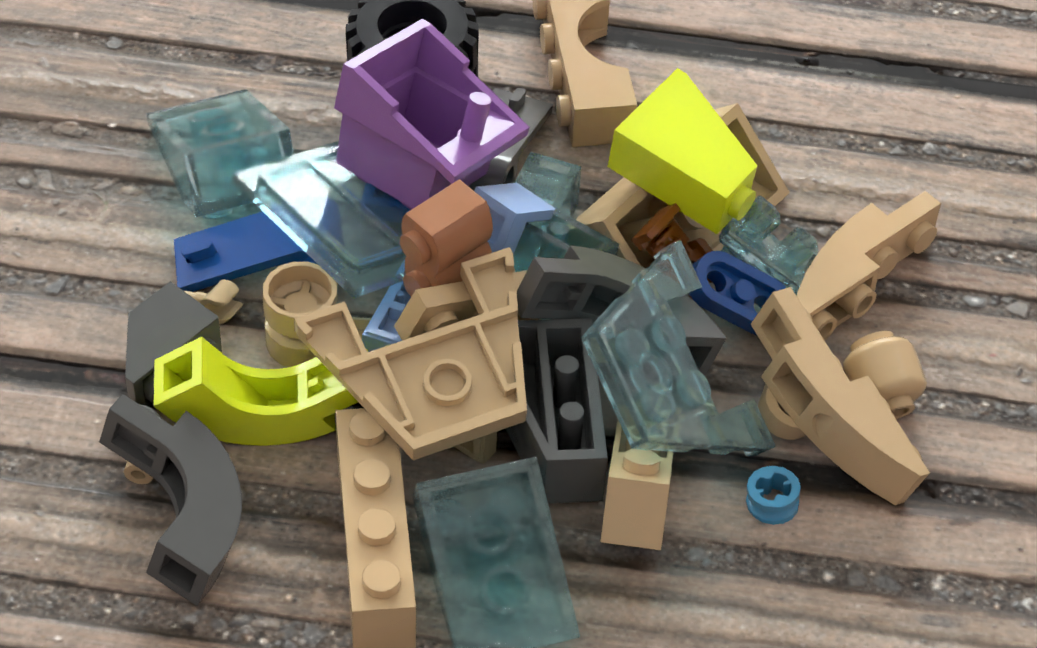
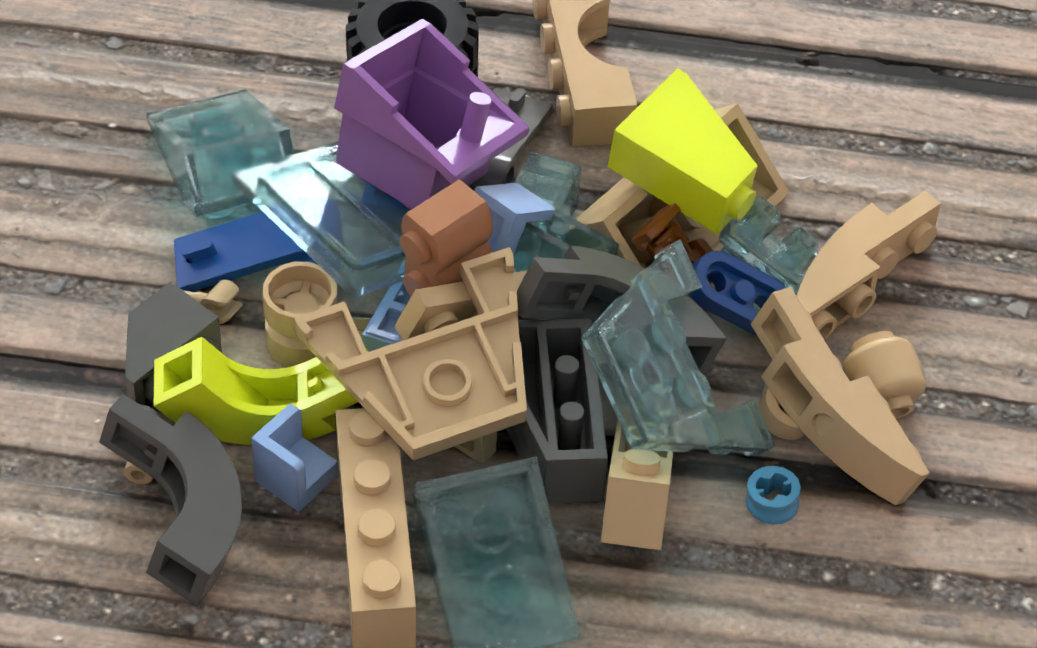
none -> light blue panel [251,404,339,512]

